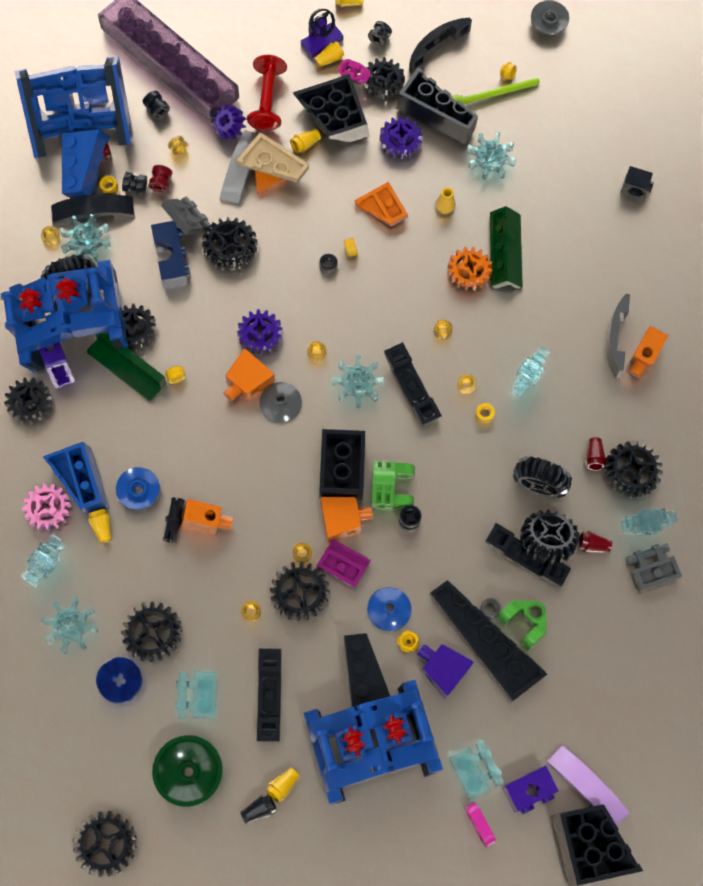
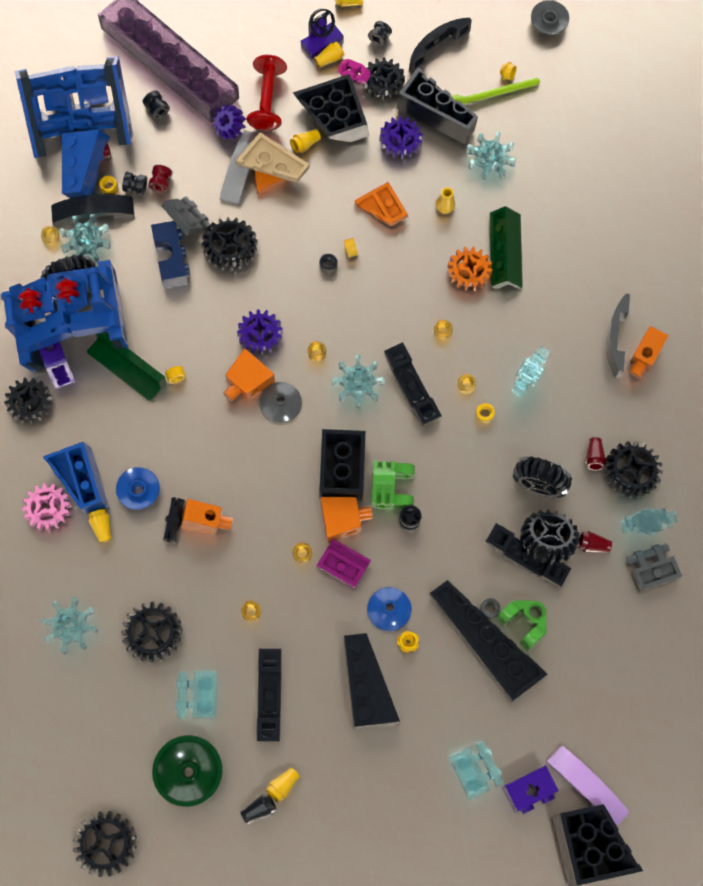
clear light blue gear [21,534,66,588] -> none
clear blue plate [96,657,143,704] -> none
black gear [123,304,157,349] -> none
clear yellow bush [168,136,188,156] -> none
black gear [270,561,330,622] -> none
blue container [304,680,443,805] -> none
dark purple torso [417,644,474,699] -> none
dark pink beam [464,802,496,848] -> none
black brick [621,166,654,199] -> none

